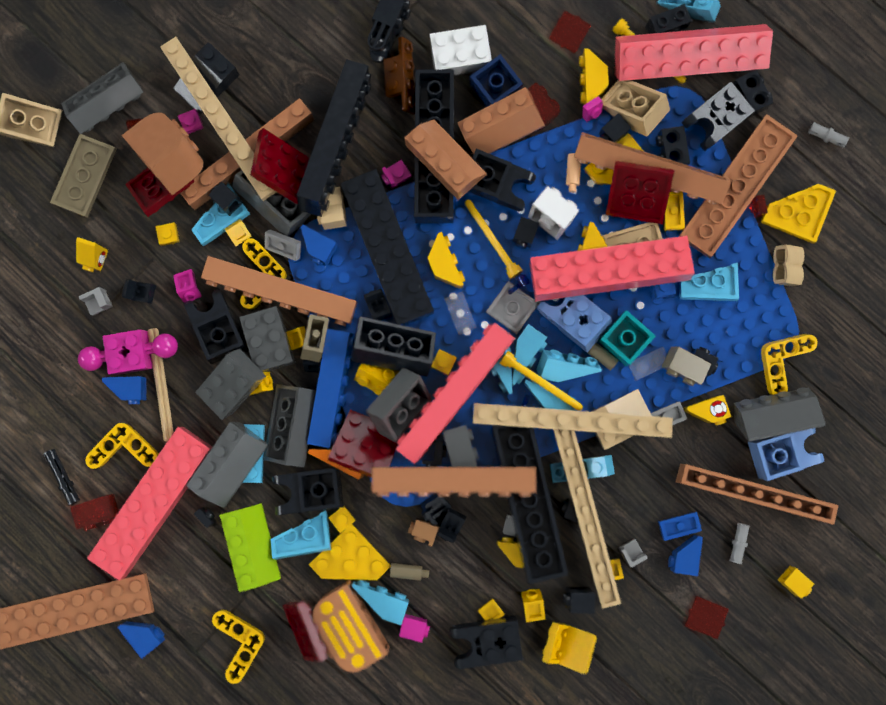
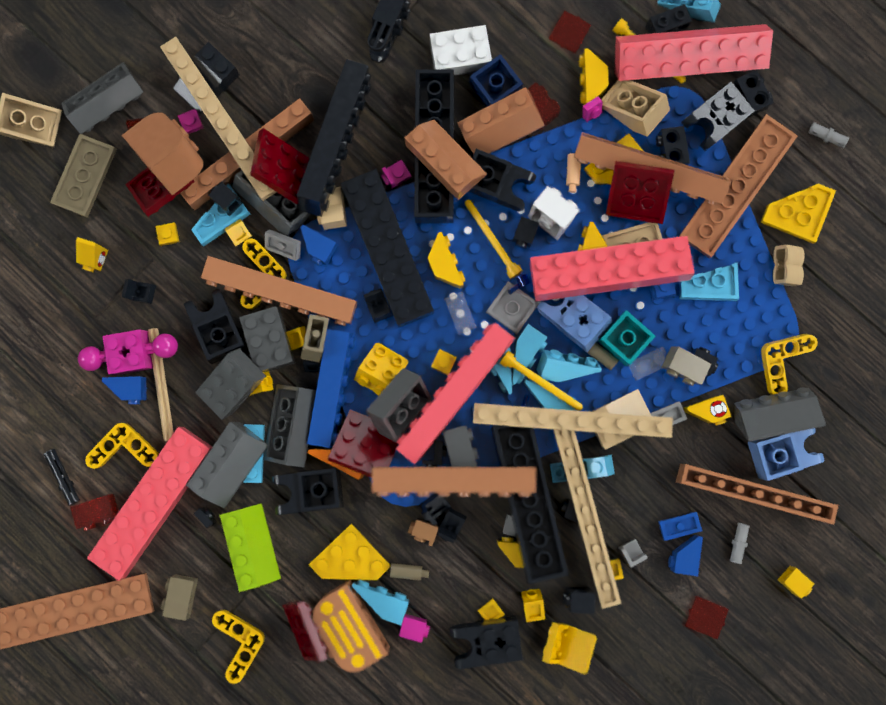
light grey panel [79,287,113,316] -> none
blue slope [118,621,166,659] -> none
dark pink bracket [173,269,201,303] -> none
medium azure wing [271,510,331,560] -> none
yellow plate [329,506,356,533] -> none
black brick [351,317,436,377] -> none
reddish brown bracket [384,37,415,114] -> none
black brick [599,113,631,143] -> none
yellow hinge [664,191,685,231] -> none
clear red plate [750,195,767,218] -> none
none -> dark tan brick [161,574,198,621]

